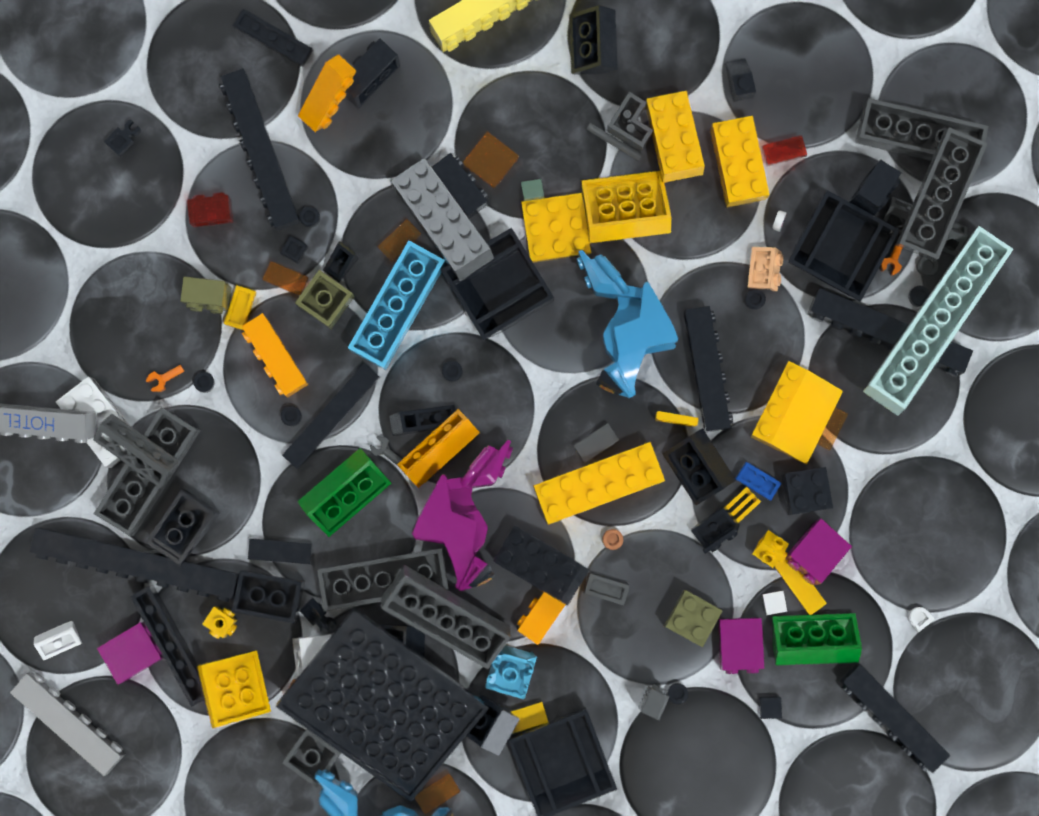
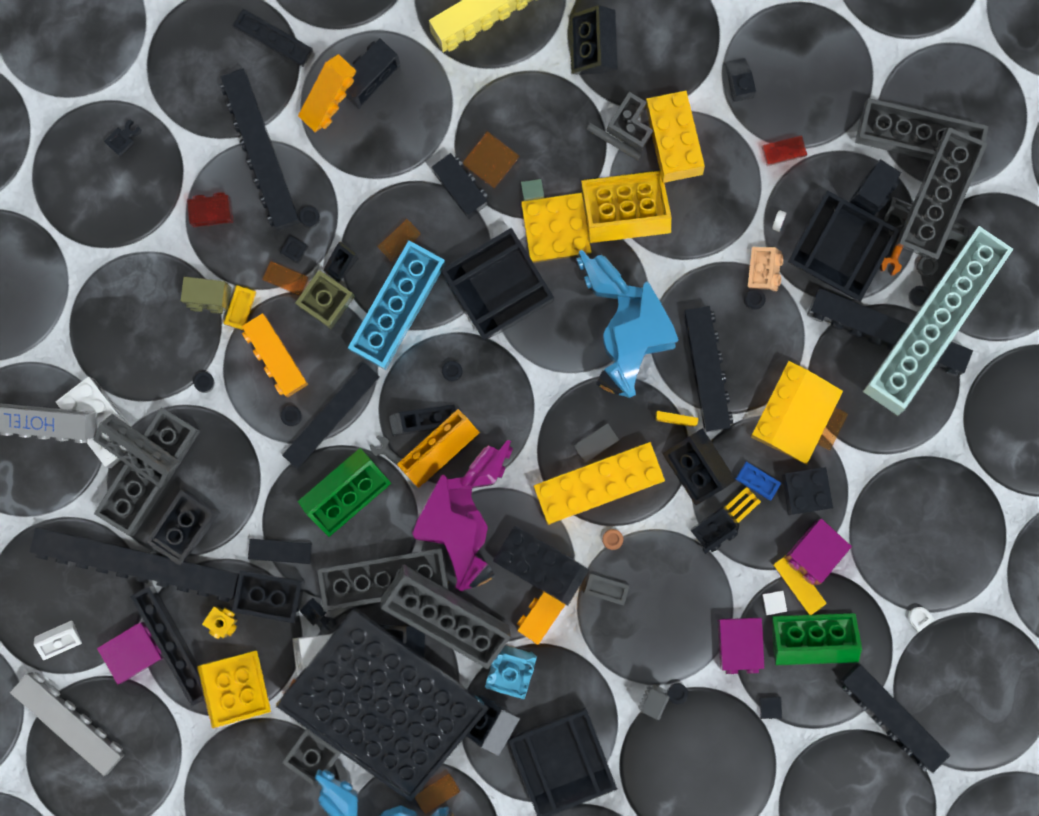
orange bar [146,365,185,392] -> none
brick [391,158,494,281] -> none
yellow tile [510,702,548,734] -> none
olive brick [664,590,722,648] -> none
yellow brick [710,116,770,208] -> none
yellow brick [752,530,789,568] -> none

